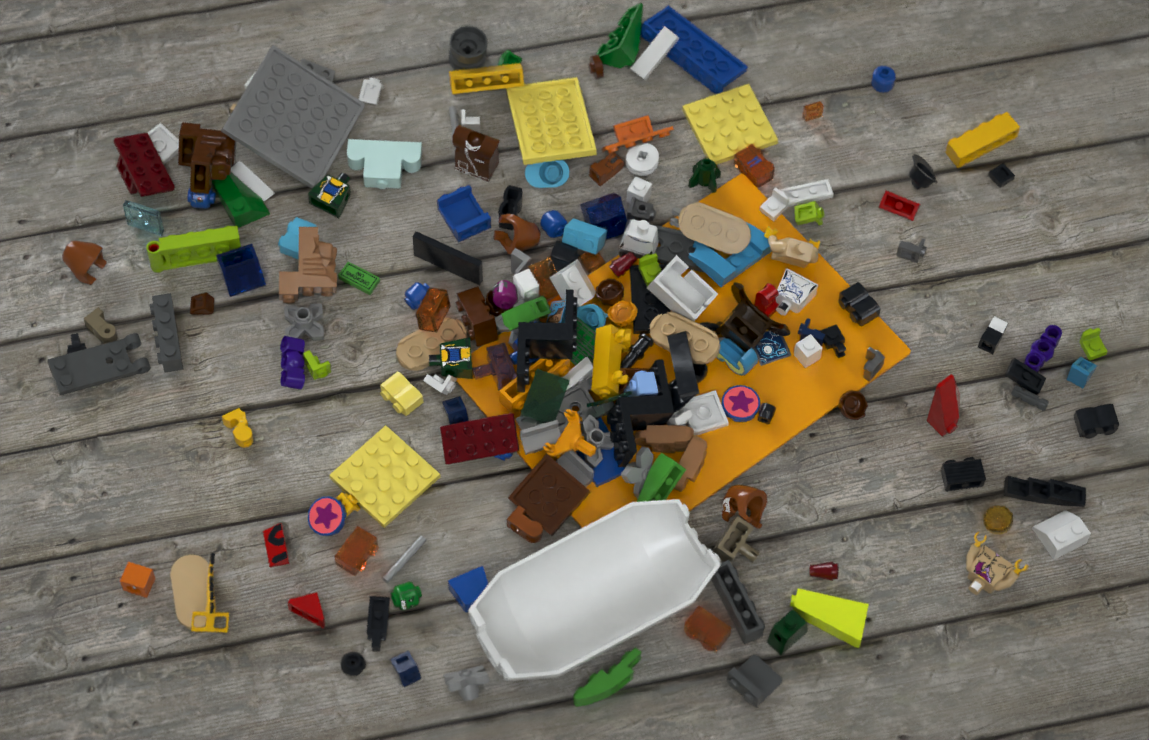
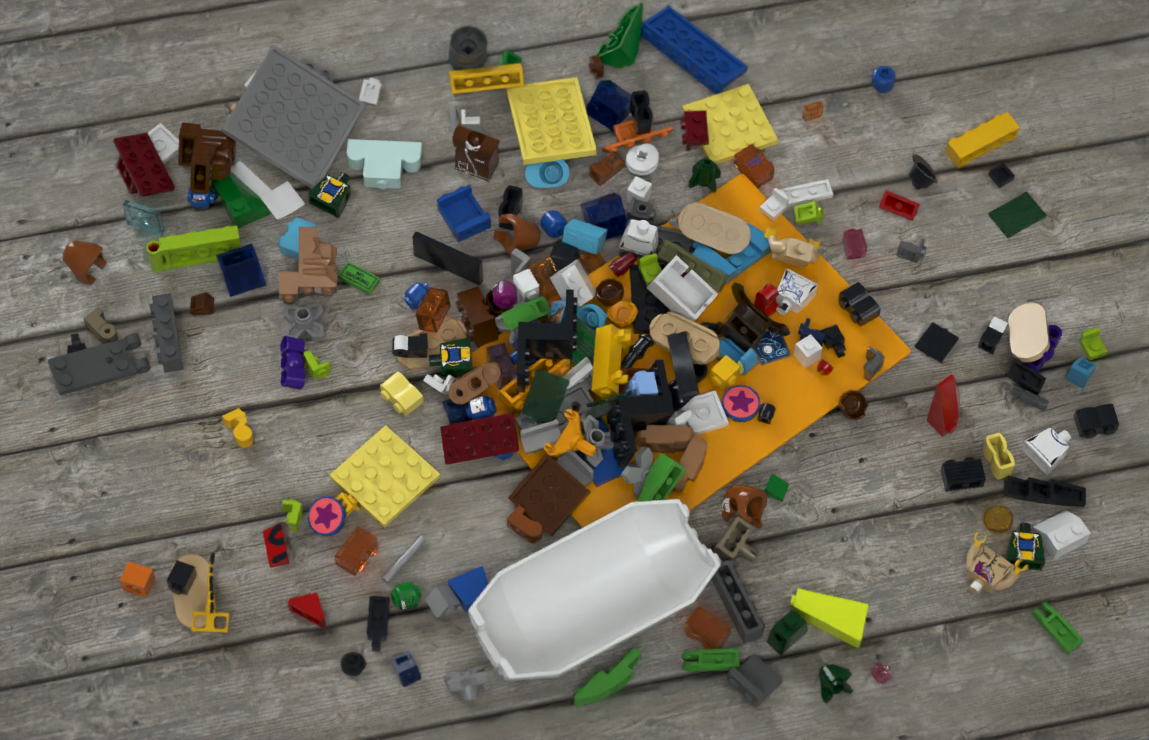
white tile [631,26,679,80] -> none
dark red cone [809,561,839,581] -> none
none -> black brick [167,560,197,595]
none -> white sticker [260,181,305,219]
none -> lime bracket [282,499,304,532]
none -> black leg [392,333,428,358]
none -> light grey brick [425,585,461,618]
none -> medium nougat piece [448,362,502,404]
none -> blue head [466,395,497,420]
none -> clear blue slope [586,80,631,131]
none -> black brick [630,90,653,134]
none -> olive tile [658,239,729,292]
none -> dark red bracket [680,110,709,151]
none -> bright green hinge [682,649,739,672]
none -> yellow brick [709,355,740,390]
none -> green slope [765,473,789,502]
none -> red hinge [817,359,834,376]
none -> dark green brick [819,664,853,703]
none -> clear pink brick [842,229,867,260]
none -> clear pink piece [871,663,892,685]
none -> black piece [915,322,959,363]
none -> light yellow brick [983,432,1015,480]
none -> clear green piece [988,192,1047,239]
none -> torso [1005,523,1045,571]
none -> tan tile [1008,303,1050,362]
none -> white torso [1022,428,1071,475]
none -> bright green hinge [1031,602,1084,655]

